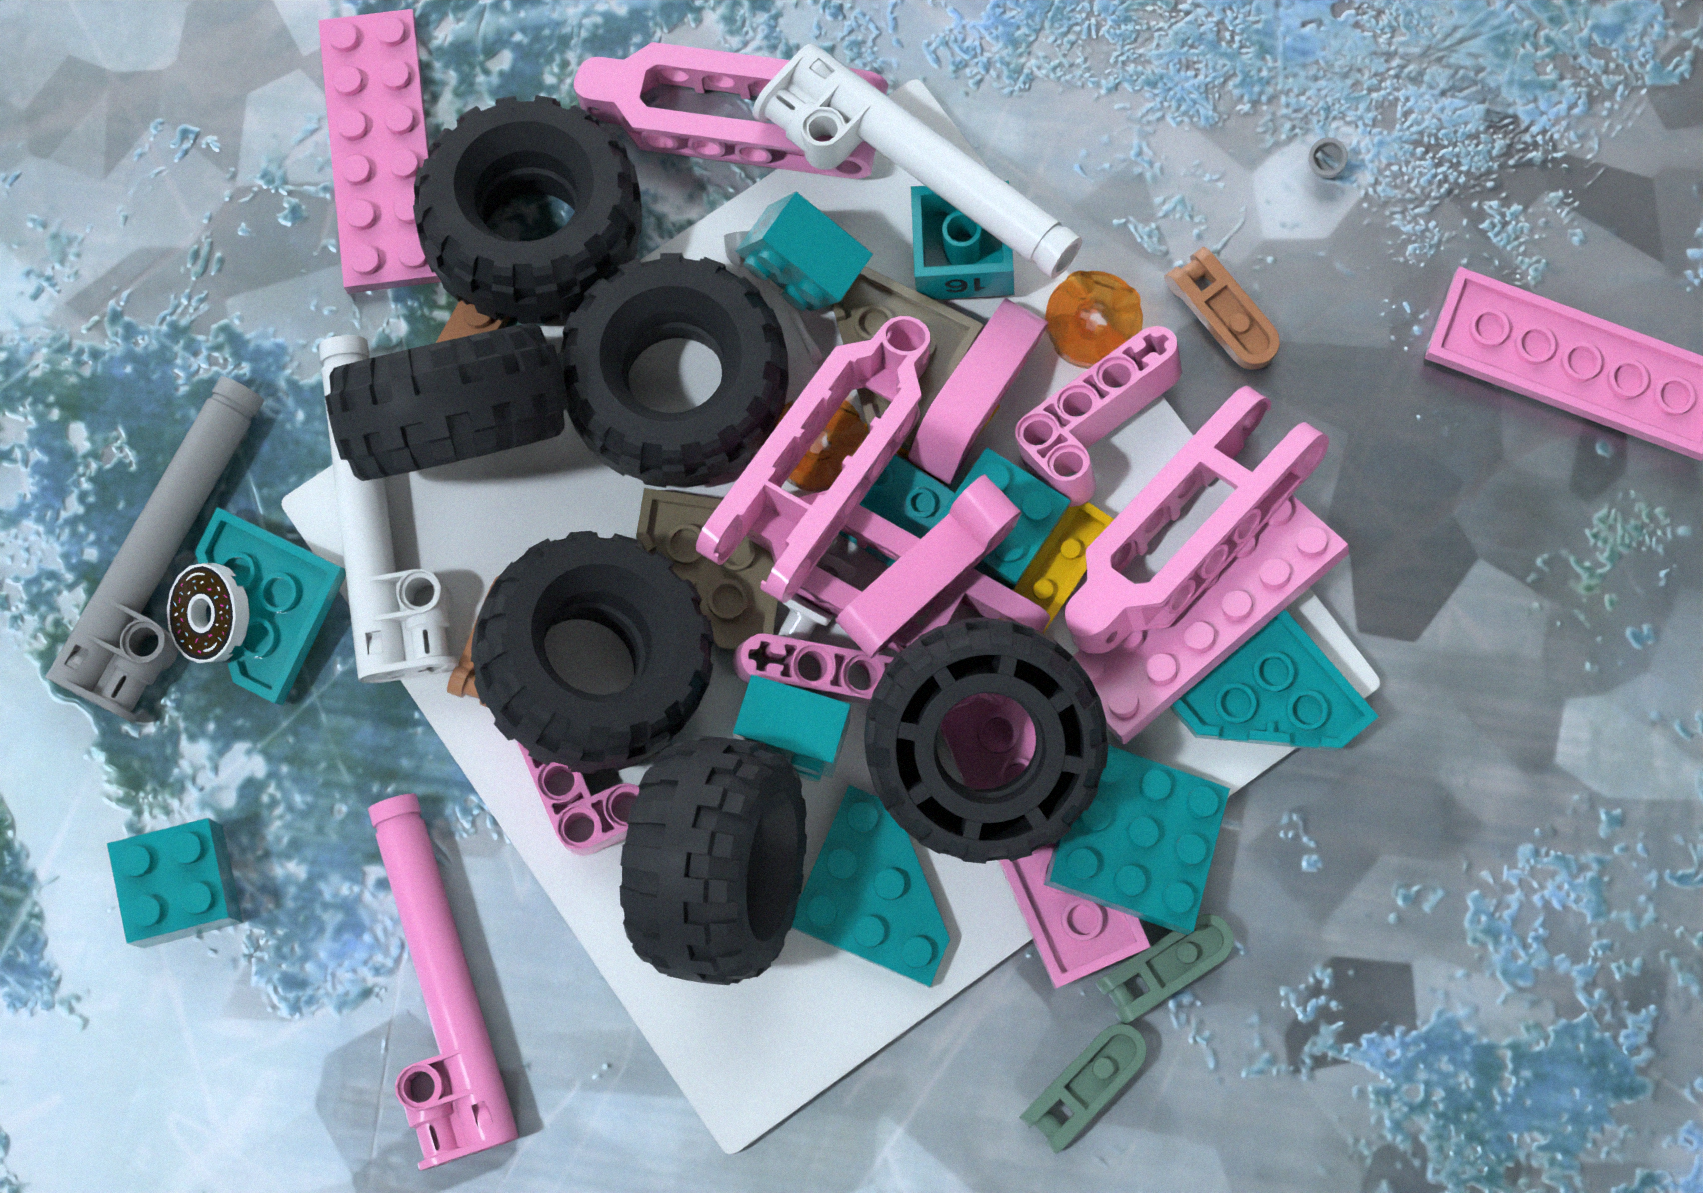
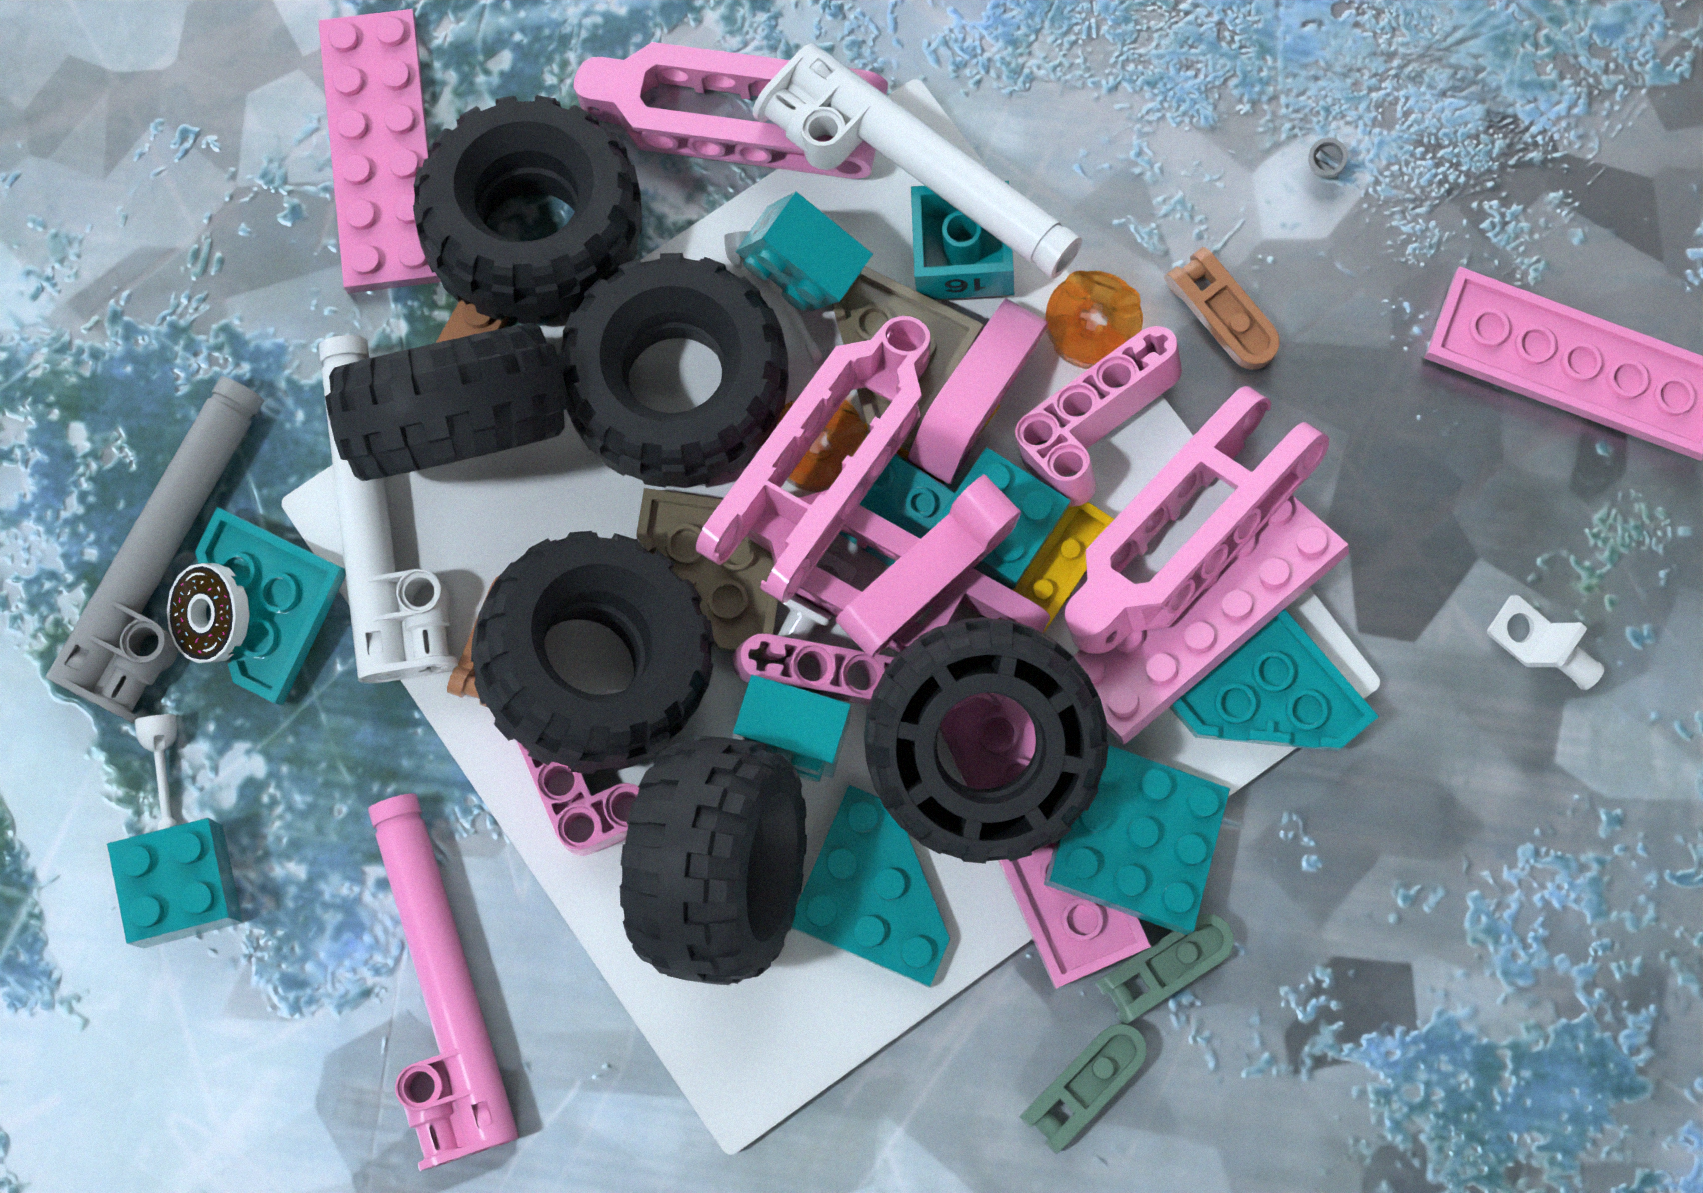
none -> white hinge [134,714,178,830]
none -> white bracket [1487,595,1604,690]

